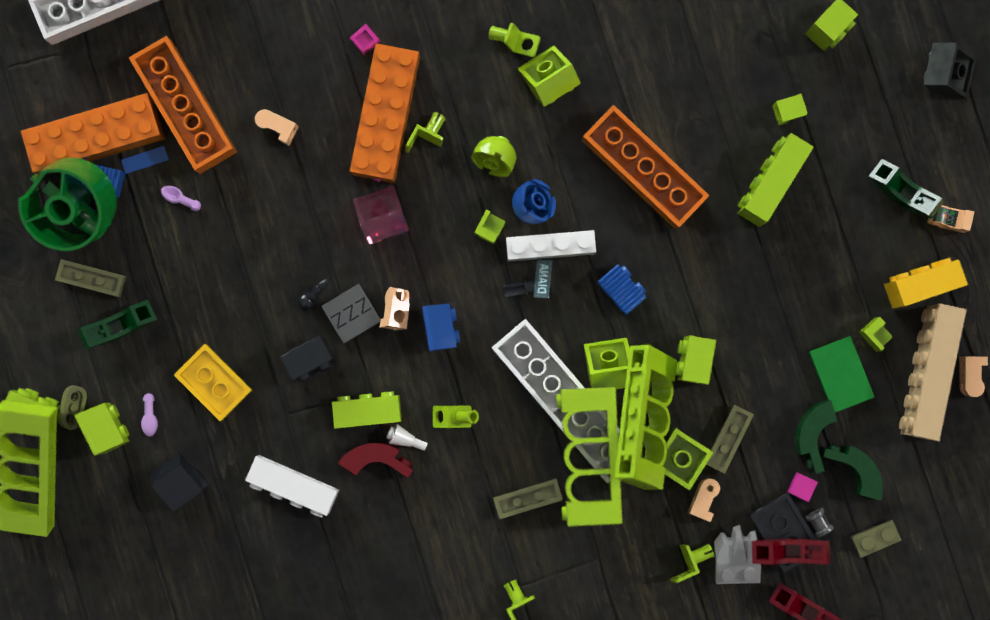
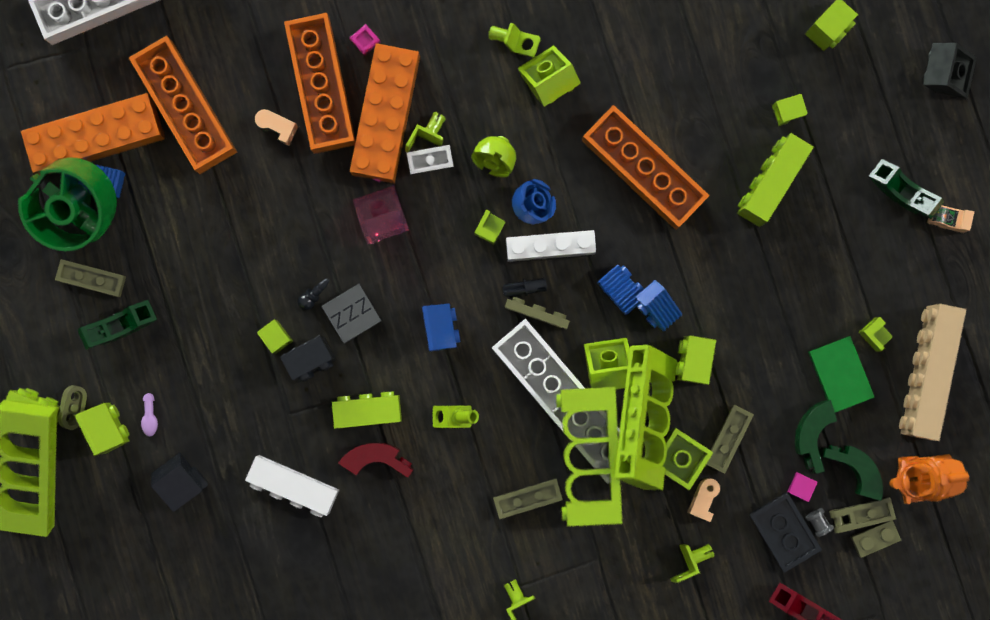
blue sticker [121,146,169,174] -> none
lavender piece [161,186,201,211] -> none
yellow plate [174,344,252,421] -> none
light nougat leg [380,287,410,330] -> none
white cone [386,424,427,451] -> none
clear light blue sticker [534,260,552,298] -> none
light grey plate [714,525,761,584] -> none
dark red arch [752,538,830,565] -> none
yellow brick [884,258,968,309] -> none
light nougat leg [959,357,988,397] -> none
none -> lime panel [257,319,293,354]
none -> orange brick [284,13,356,154]
none -> white brick [407,145,453,174]
none -> olive plate [505,297,570,330]
none -> blue brick [635,280,682,331]
none -> olive plate [829,497,896,533]
none -> orange helmet [889,454,969,504]

